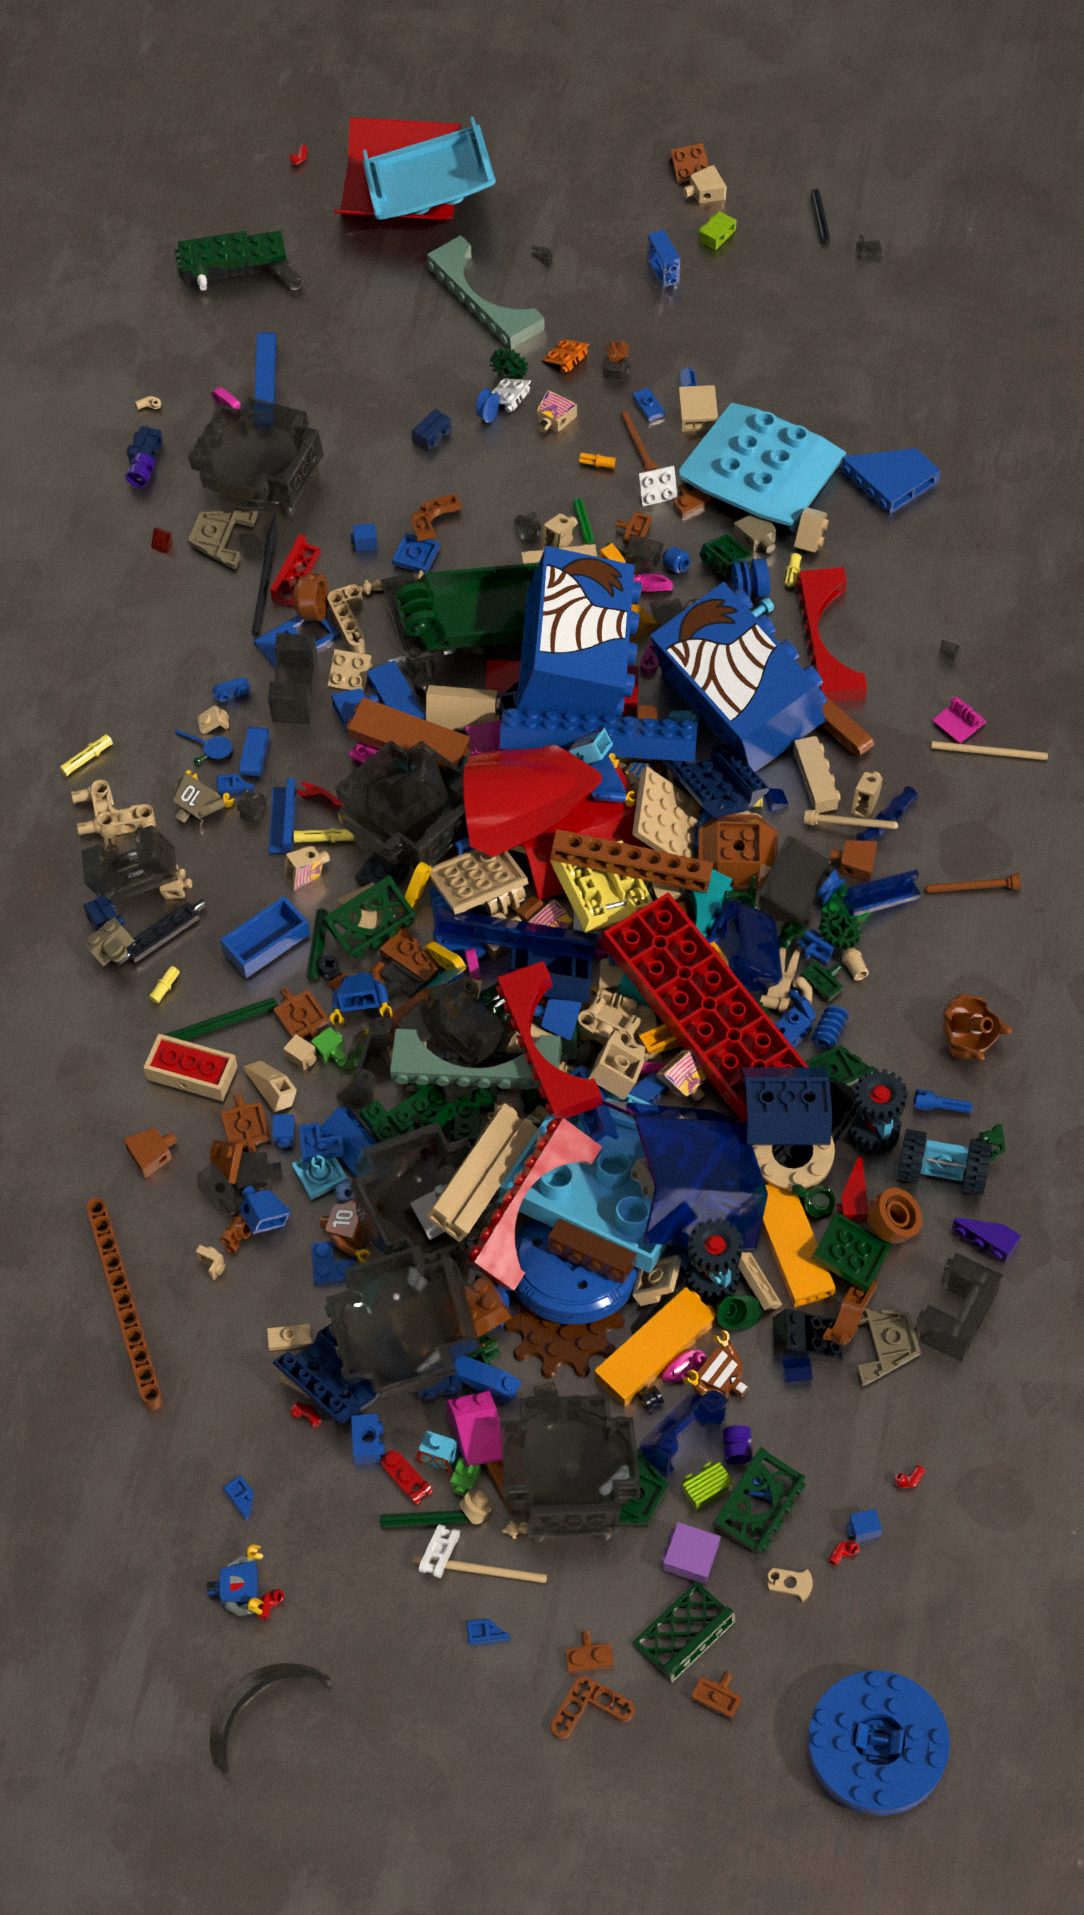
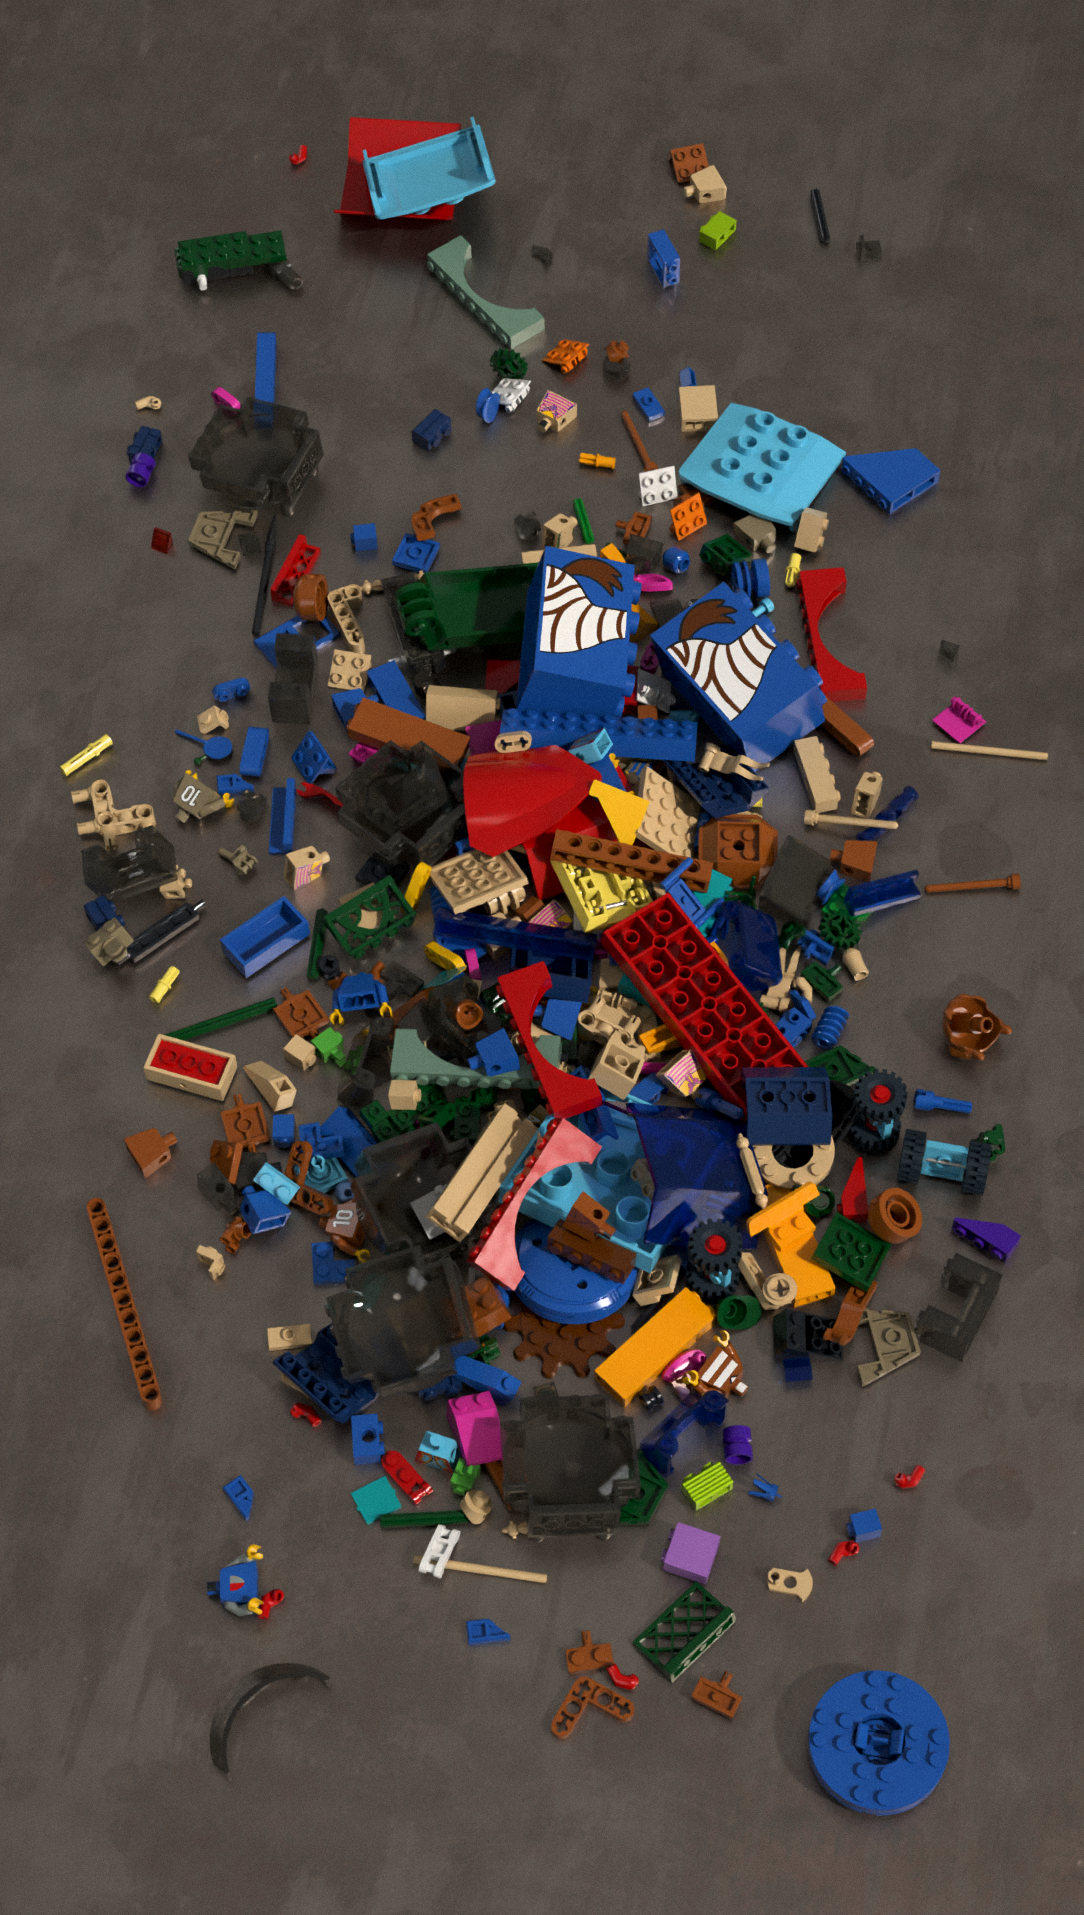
light yellow pin [294,828,354,843] -> none
dark orange wing [379,927,439,985] -> none
dark green fence [712,1447,806,1554] -> none
clear blue slope [764,788,789,811] -> none
none -> dark tan arm [218,844,258,876]
none -> medium azure plate [253,1162,300,1205]
none -> dark orange beam [284,1141,334,1214]
none -> blue bracket [291,731,337,784]
none -> teal piece [351,1476,402,1525]
none -> tan brick [388,1080,421,1110]
none -> dark orange piece [453,999,483,1029]
none -> blue torso [467,1028,520,1077]
none -> tan beam [495,731,532,753]
none -> dark orange torso [563,1192,616,1242]
none -> yellow sticker [589,780,649,845]
none -> red arm [606,1663,639,1690]
none -> white hinge [636,669,676,714]
none -> blue plate [659,857,725,929]
none -> orange hinge [669,492,707,541]
none -> tile [669,1370,692,1401]
none -> blue piece [695,1087,744,1120]
none -> tan flag [697,742,770,781]
none -> tan wheel [736,1133,768,1209]
none -> light orange plate [746,1181,820,1252]
none -> tan gear [763,1273,797,1307]

